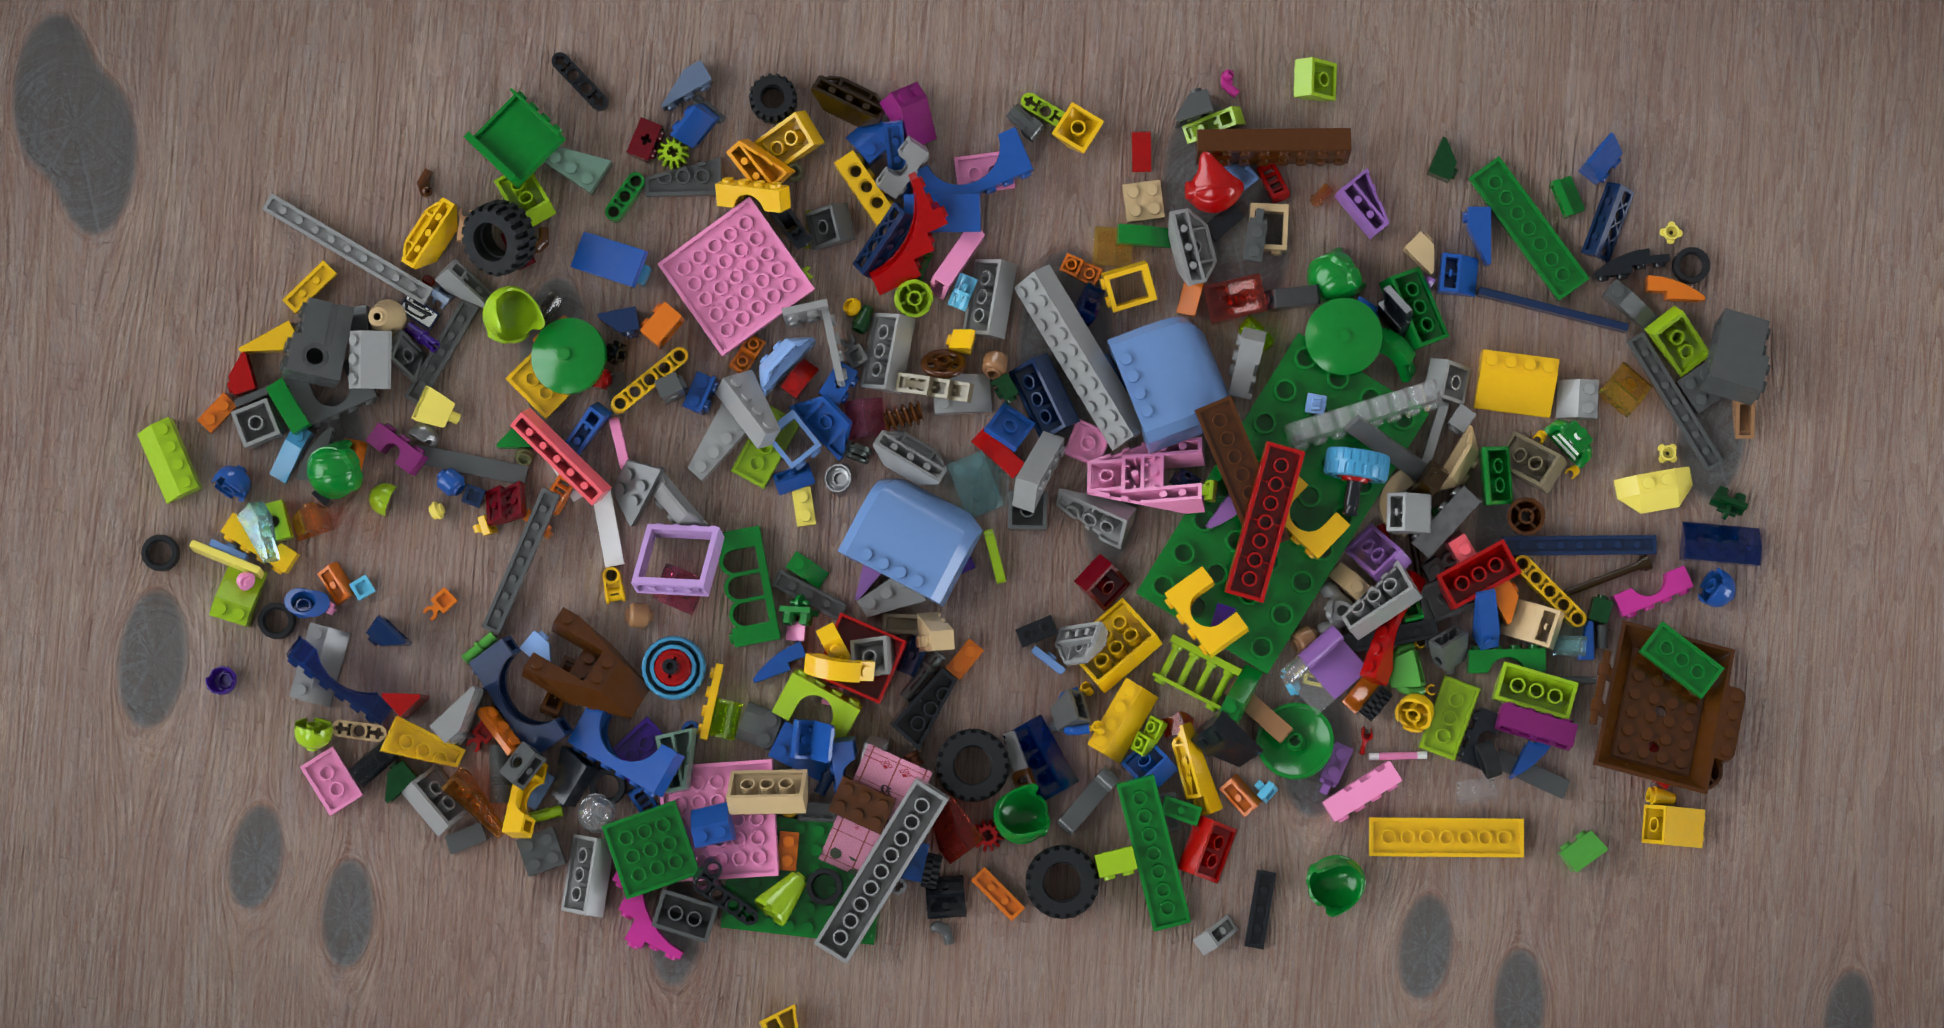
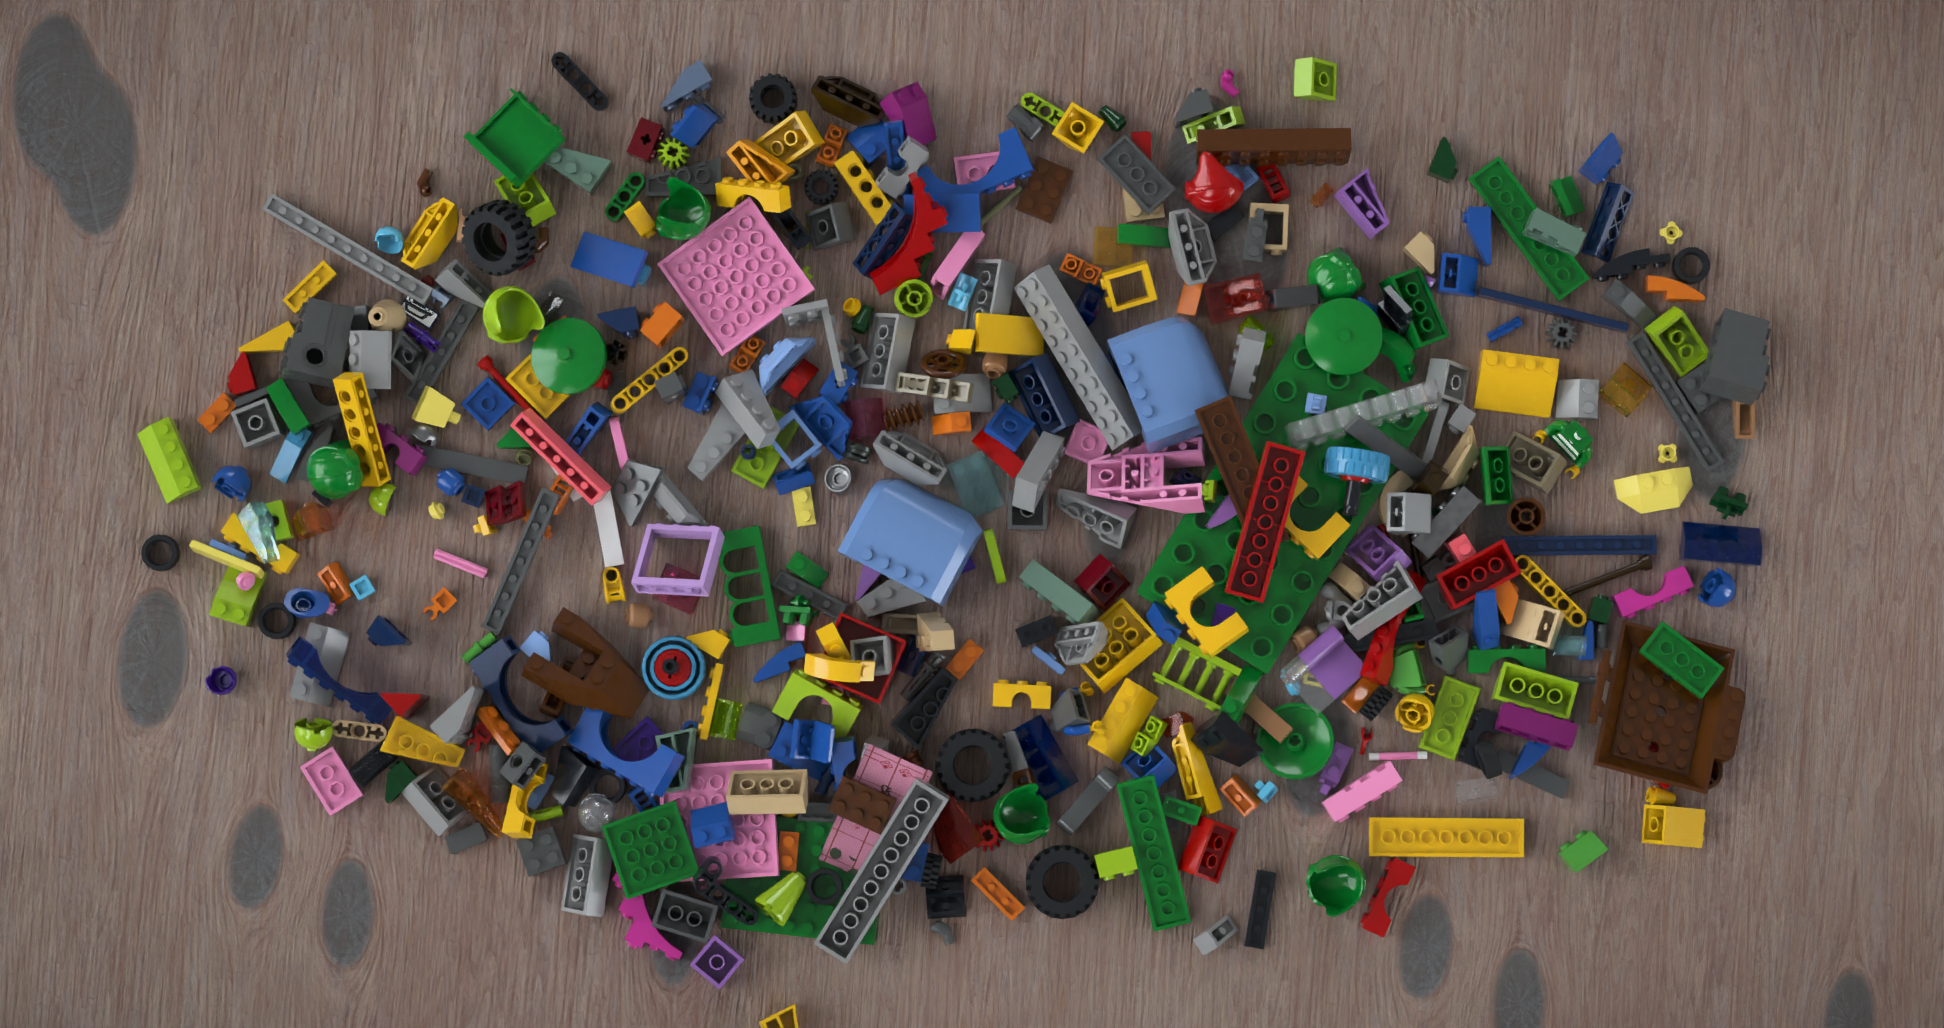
none -> yellow brick [333,372,391,487]
none -> medium azure hair [375,226,404,254]
none -> bright pink axle [433,549,488,578]
none -> blue plate [461,377,515,431]
none -> red piece [477,355,546,423]
none -> yellow slope [624,201,657,239]
none -> green piece [655,177,711,240]
none -> yellow slope [686,629,730,660]
none -> medium lavender brick [690,934,746,990]
none -> dark blue pin [741,444,756,460]
none -> black tyre [804,169,839,205]
none -> orange slope [815,124,848,168]
none -> orange slope [932,411,971,436]
none -> yellow tile [975,313,1044,357]
none -> olive bar [981,185,1023,226]
none -> yellow arch [992,680,1051,709]
none -> reddish brown plate [1016,156,1073,224]
none -> sand green wedge [1019,559,1099,625]
none -> dark grey tile [1097,133,1177,216]
none -> dark green cone [1099,105,1127,132]
none -> blue slope [1146,601,1185,645]
none -> red arch [1360,857,1416,938]
none -> blue axle [1486,317,1523,342]
none -> sand green wedge [1522,208,1586,257]
none -> dark grey gear [1545,317,1578,350]

